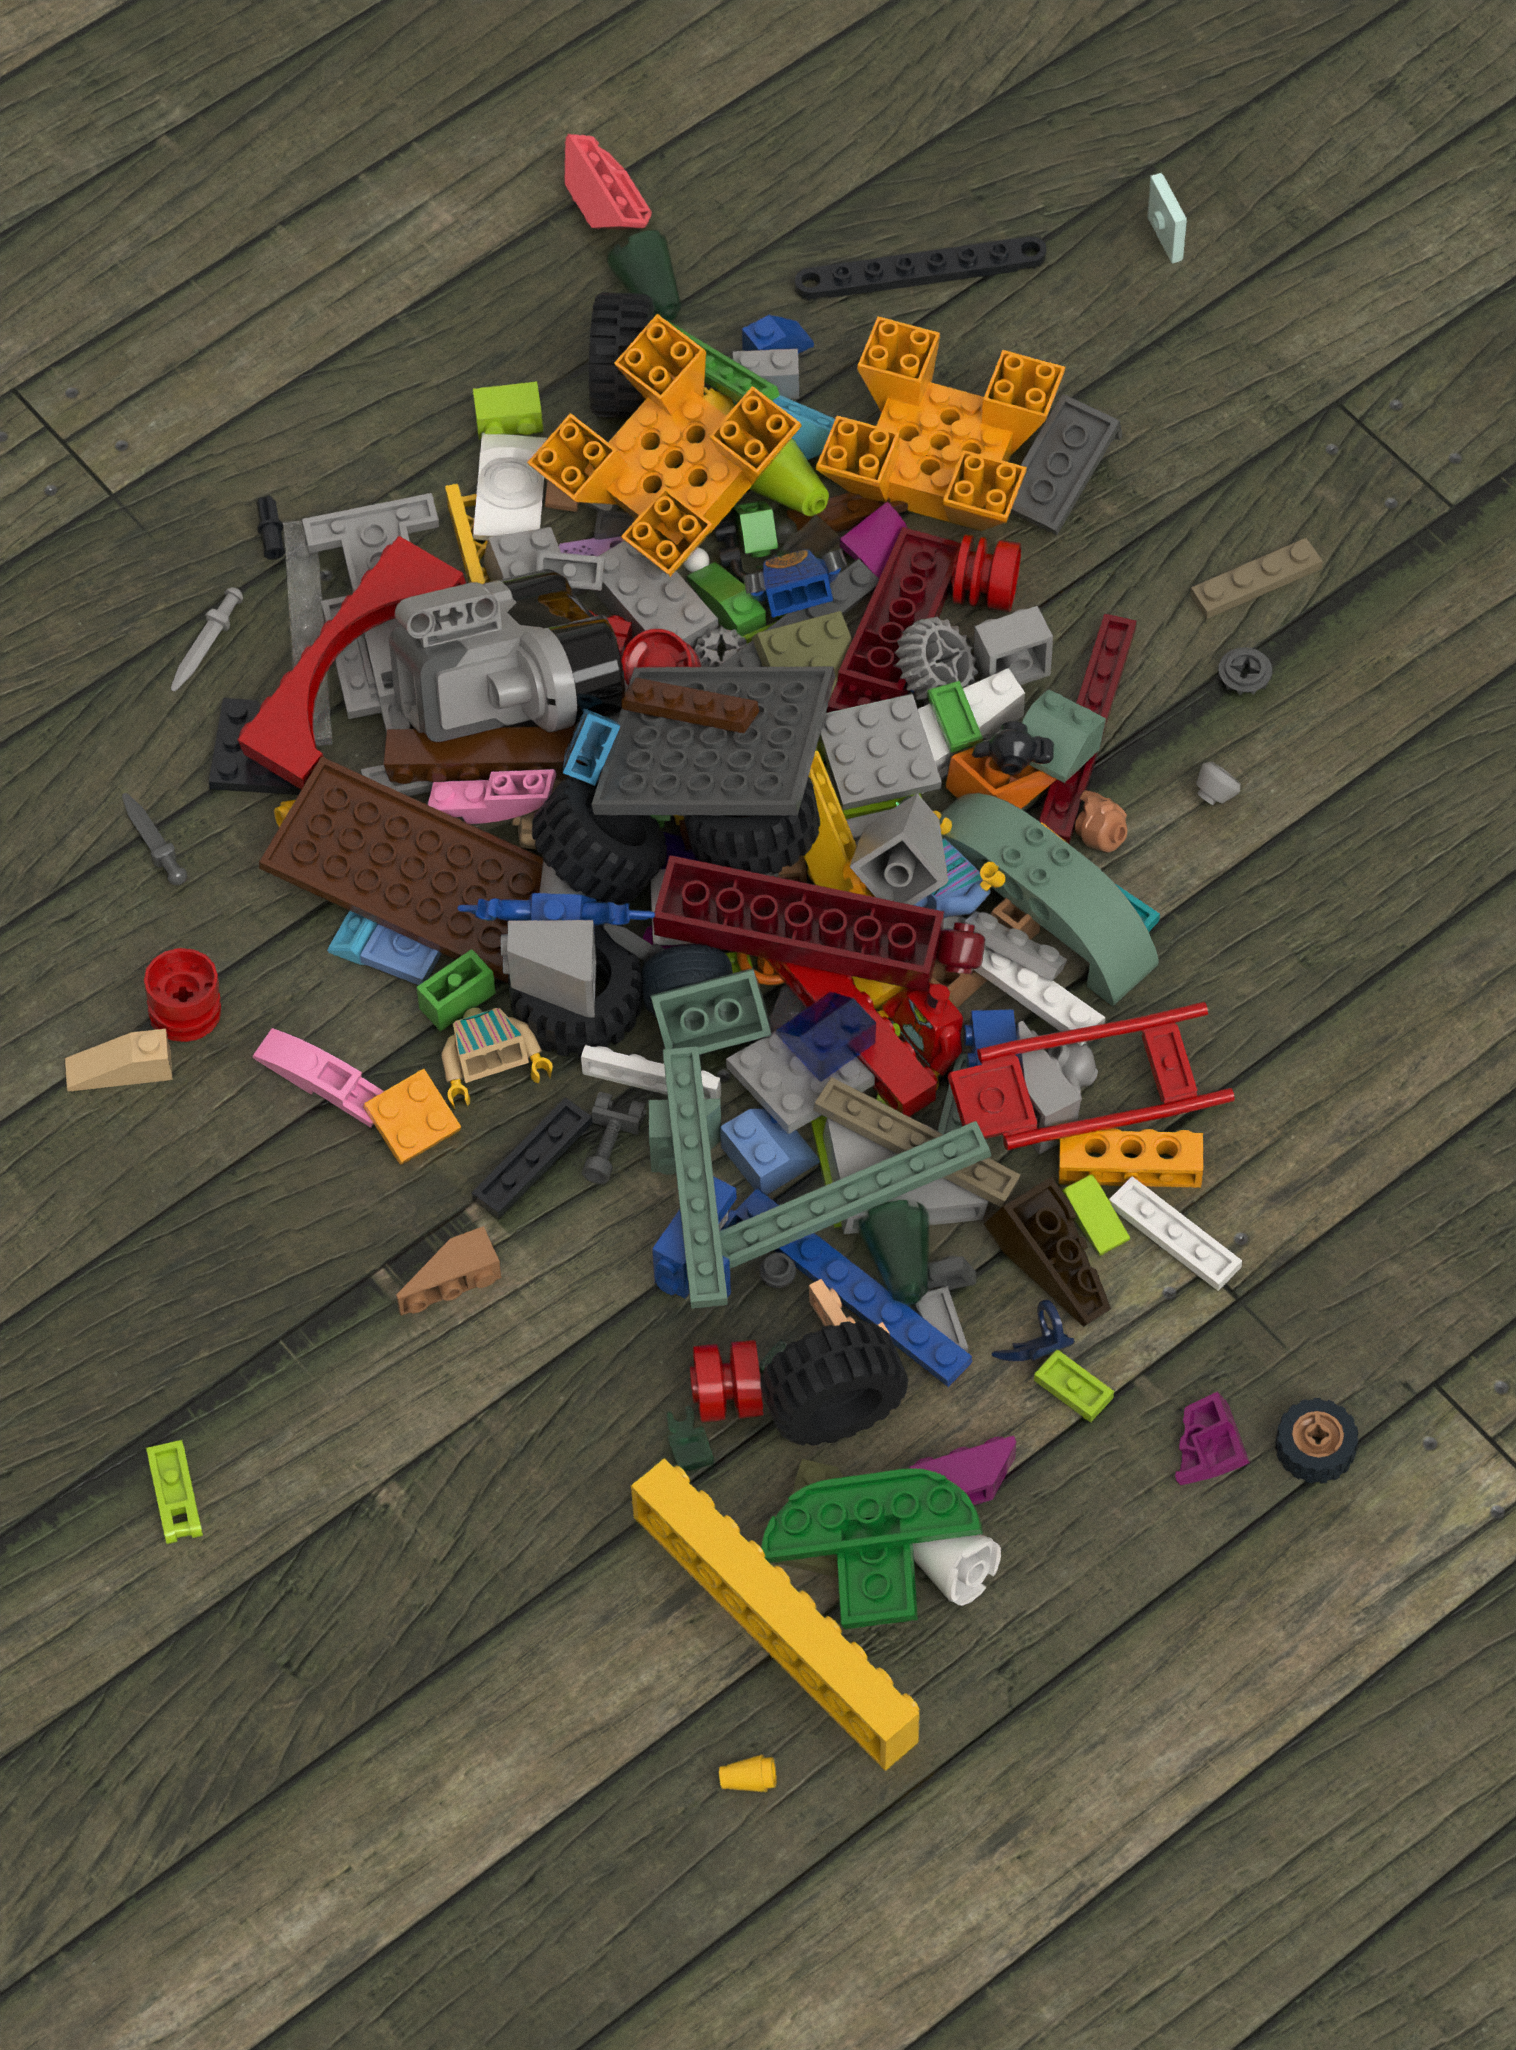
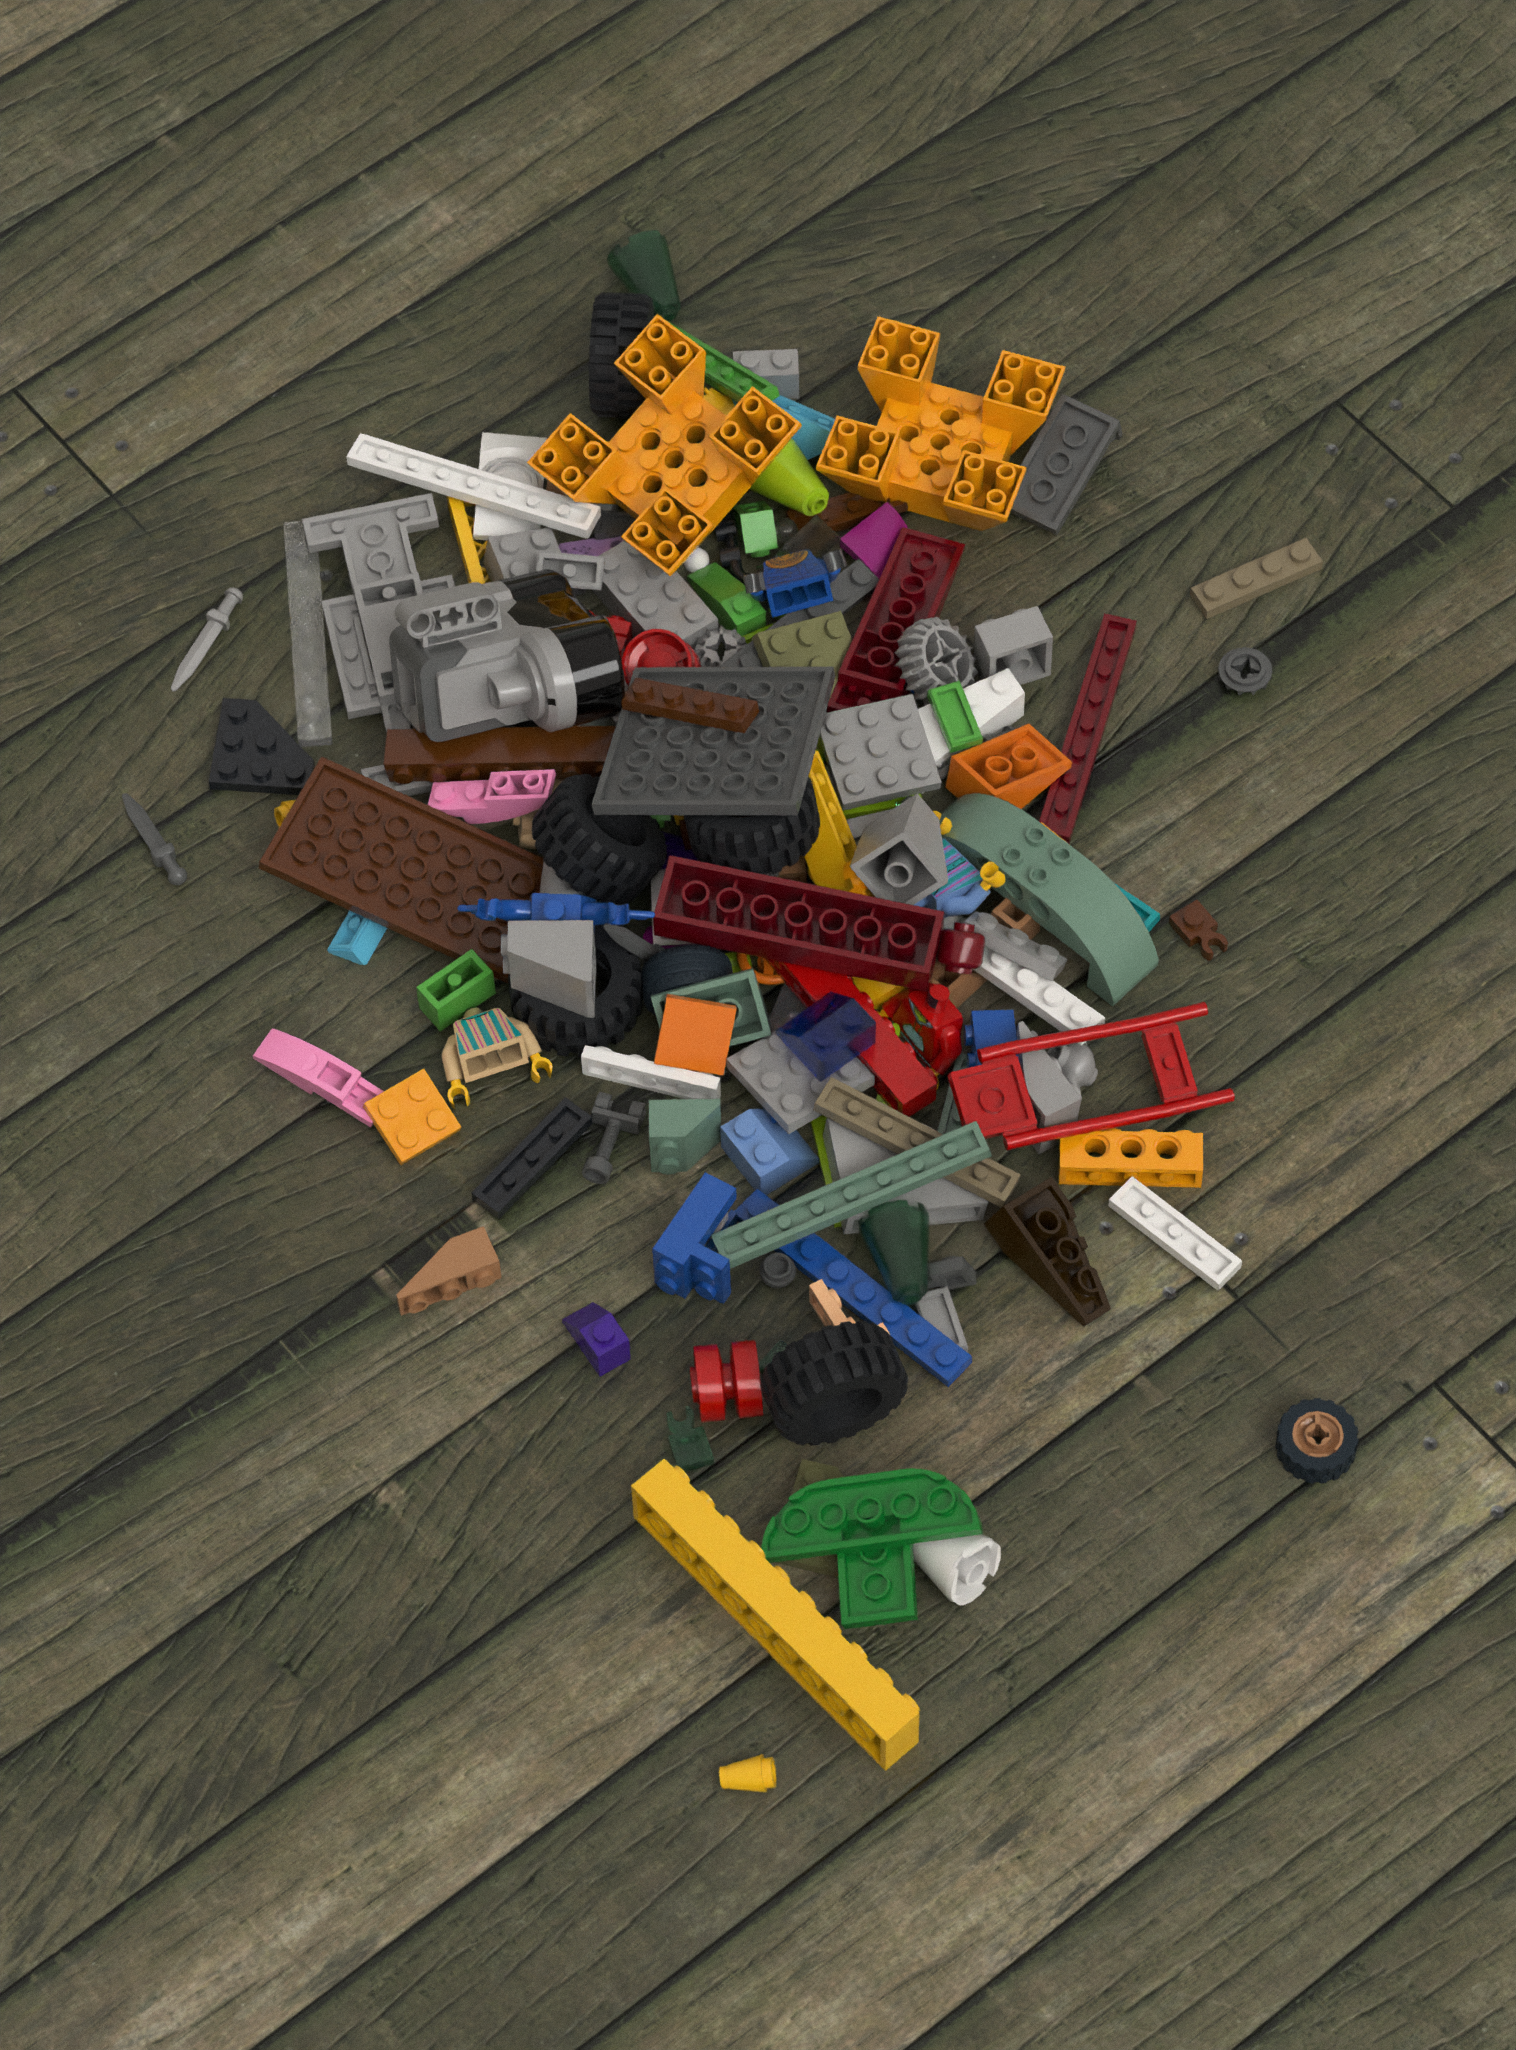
tan slope [65,1029,173,1092] -> none
red wheel [144,948,222,1042] -> none
lime plate [146,1440,203,1544] -> none
red arch [237,536,466,790] -> none
black axle [257,495,285,560] -> none
medium blue plate [360,924,442,985] -> none
lime brick [473,382,543,439] -> none
dark azure torso [563,709,620,786] -> none
coral wedge [564,134,652,230] -> none
sand green plate [663,1046,728,1309] -> none
blue slope [742,315,814,354] -> none
black plate [795,236,1047,301] -> none
magenta slope [909,1435,1016,1505] -> none
red wheel [951,534,1022,613] -> none
black piece [972,721,1054,775] -> none
dark blue piece [992,1300,1075,1361] -> none
sand green slope [1022,689,1106,783] -> none
lime plate [1034,1350,1114,1423] -> none
lime slope [1062,1174,1130,1256] -> none
nougat head [1075,790,1127,853] -> none
light aqua plate [1148,173,1187,264] -> none
magenta slope [1175,1391,1250,1485] -> none
light grey cone [1196,761,1240,805] -> none
none -> white plate [346,433,601,539]
none -> dark purple slope [562,1302,631,1377]
none -> orange tile [654,994,737,1075]
none -> reddish brown plate [1169,900,1228,961]

